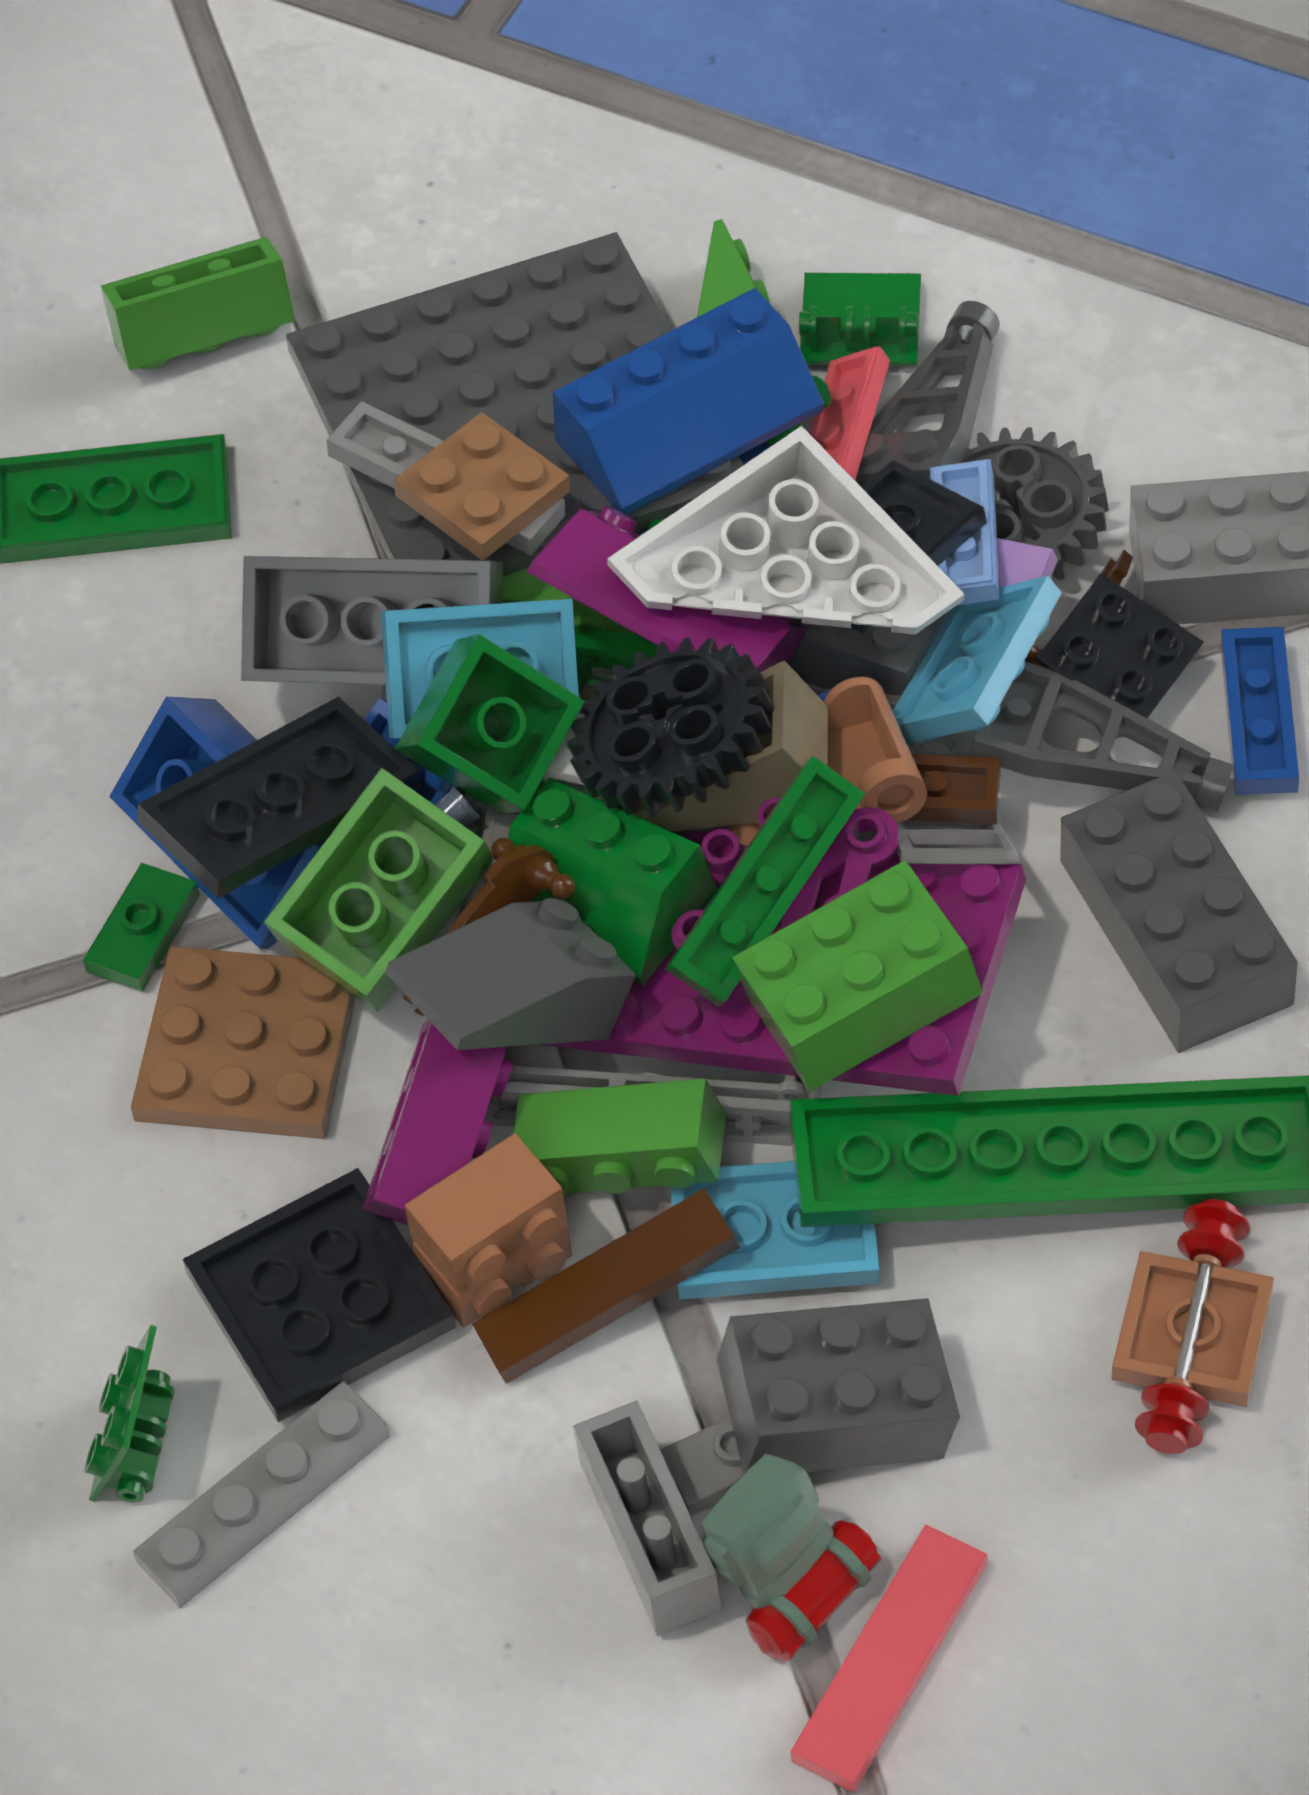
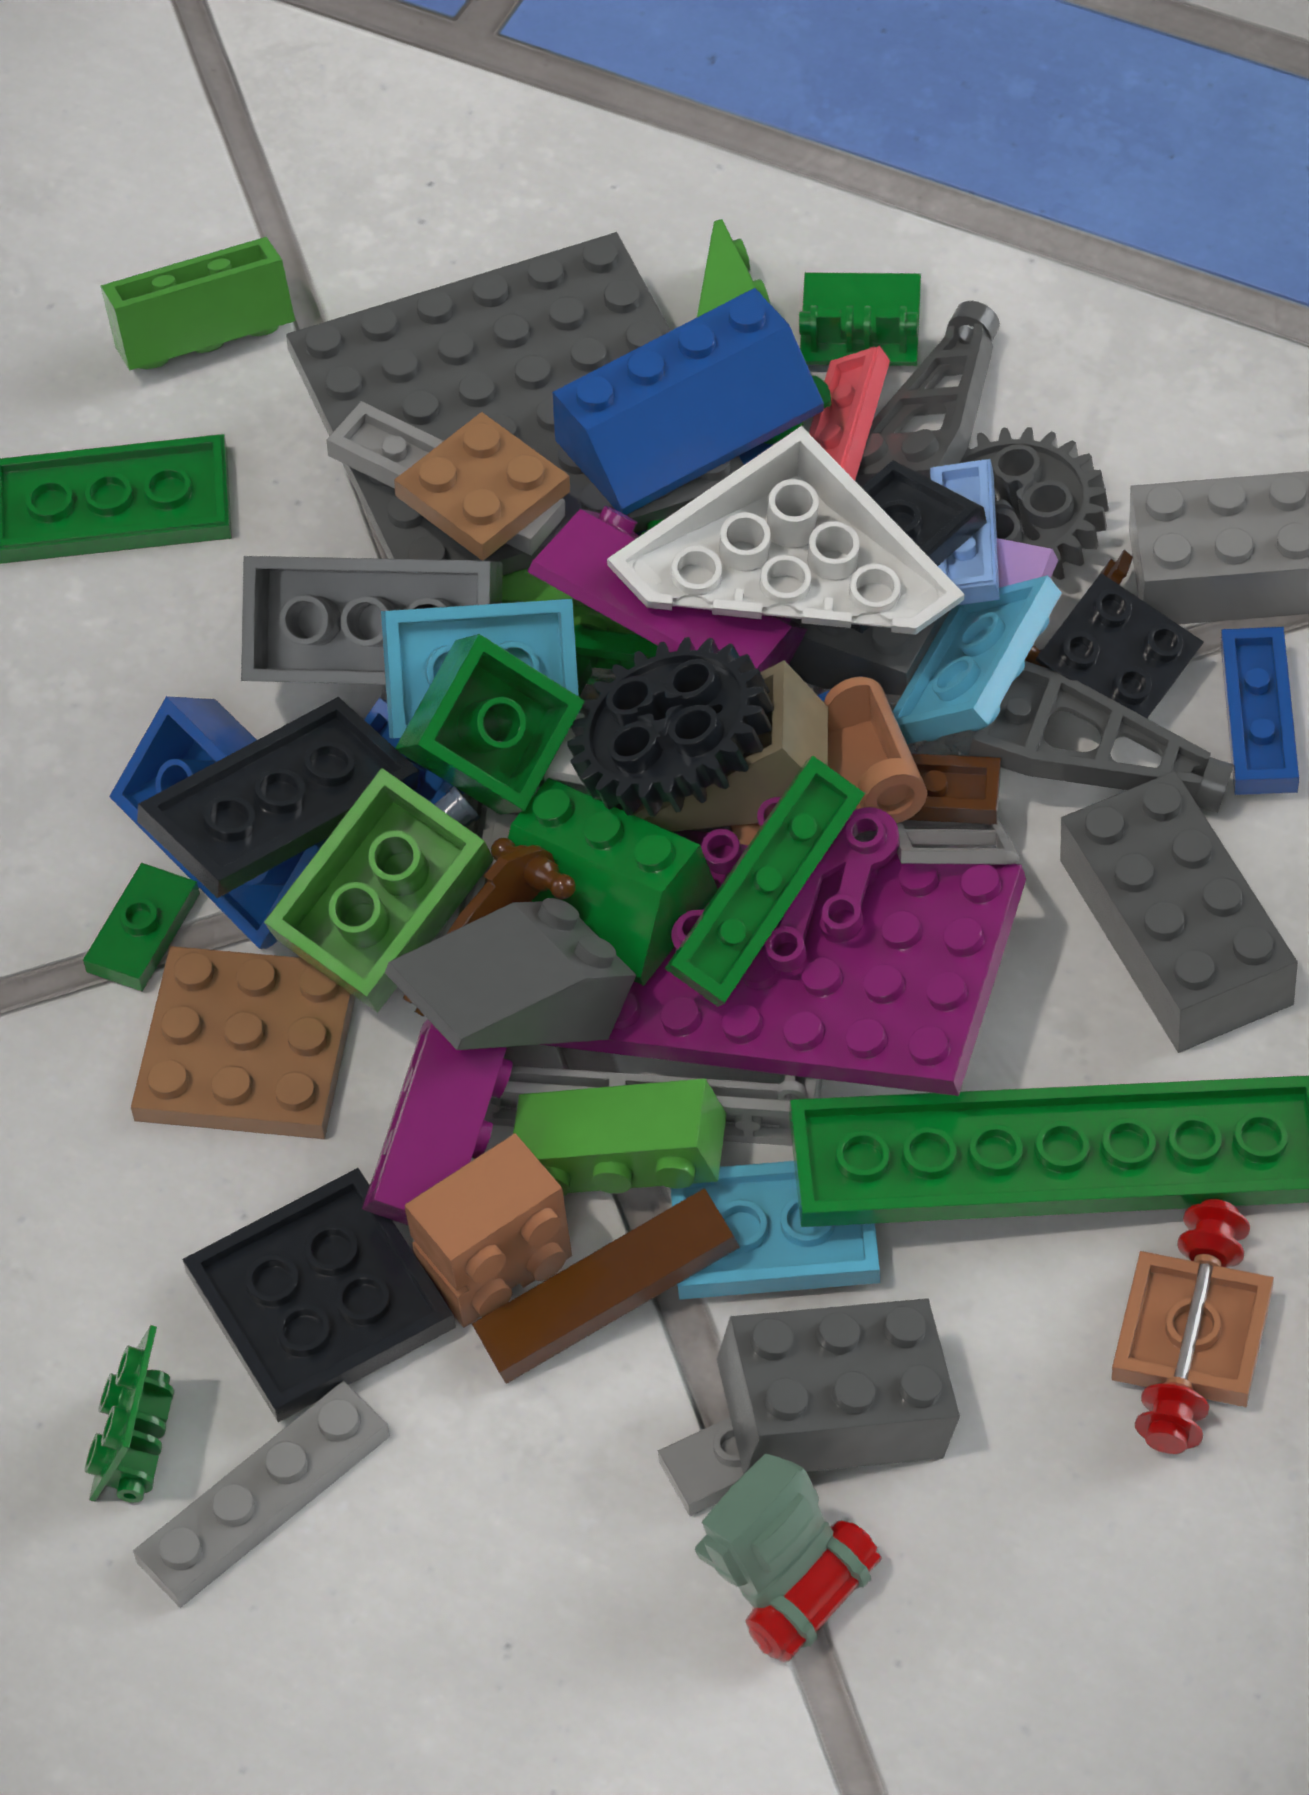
light grey brick [573,1400,722,1636] -> none
bright green brick [732,860,983,1092] -> none
coral tile [790,1524,987,1793] -> none

